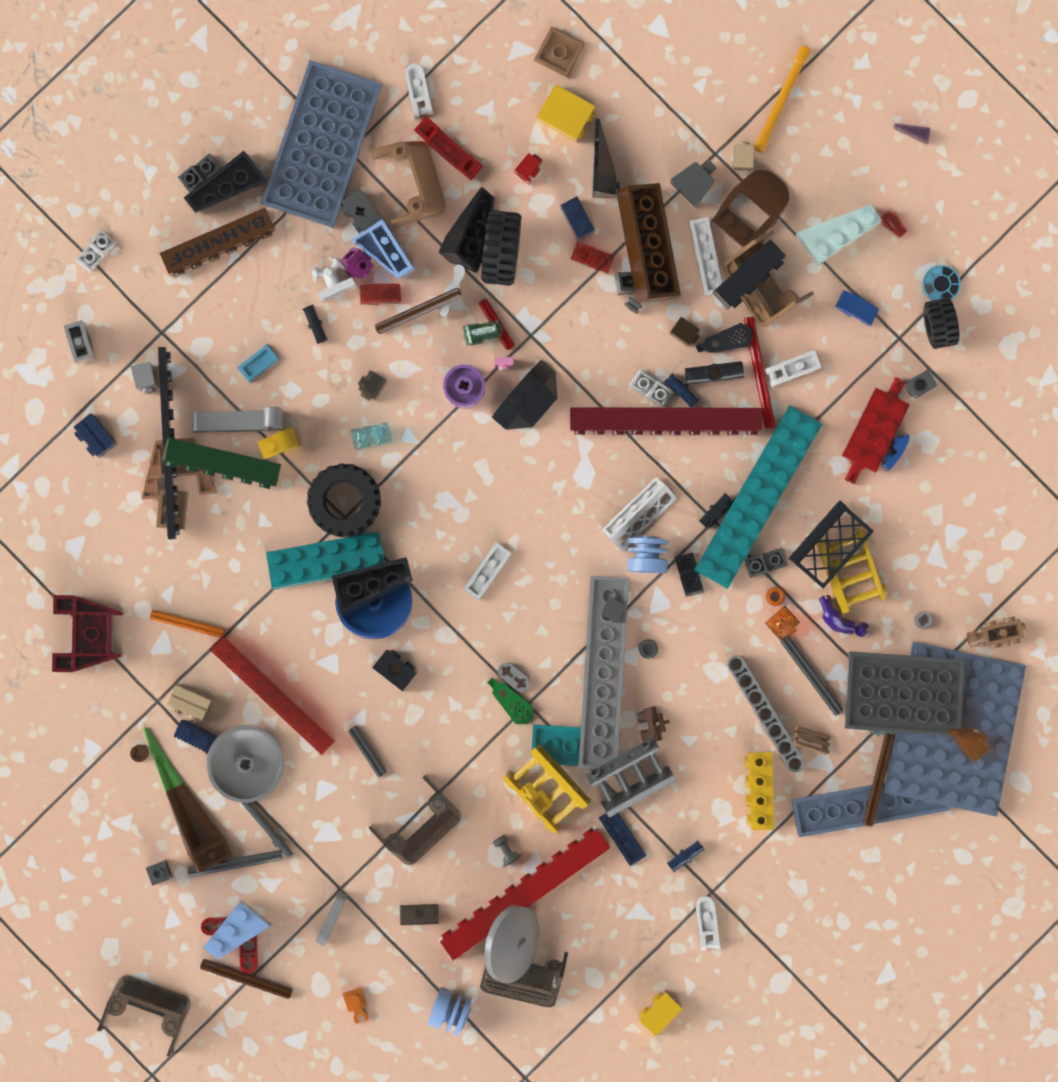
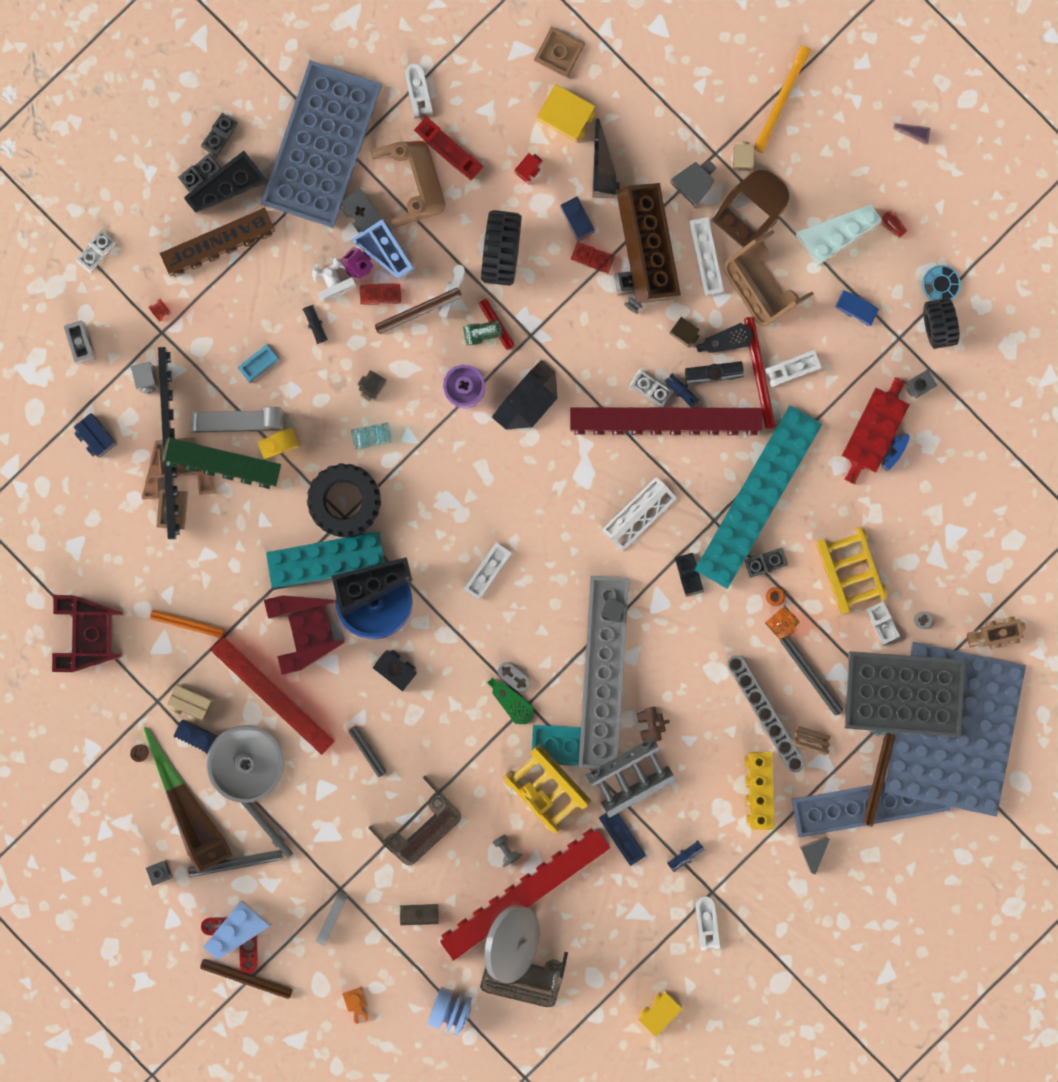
clear smoke windscreen [97,975,191,1057] -> none
black wedge [438,187,495,273] -> none
bright pink plate [494,357,514,370] -> none
light blue wheel [627,536,669,573] -> none
dark grey tile [638,639,658,659] -> none
black pin [698,493,733,529] -> none
black brick [712,239,786,310] -> none
black fence [788,500,874,589] -> none
dark purple arm [819,595,869,637] -> none
clear orange slope [947,728,992,763] -> none
none -> clear red wheel [148,298,172,322]
none -> dark grey slope [201,113,238,157]
none -> dark red wedge [264,595,346,675]
none -> dark grey slope [800,837,830,875]
none -> white slope [866,601,900,646]

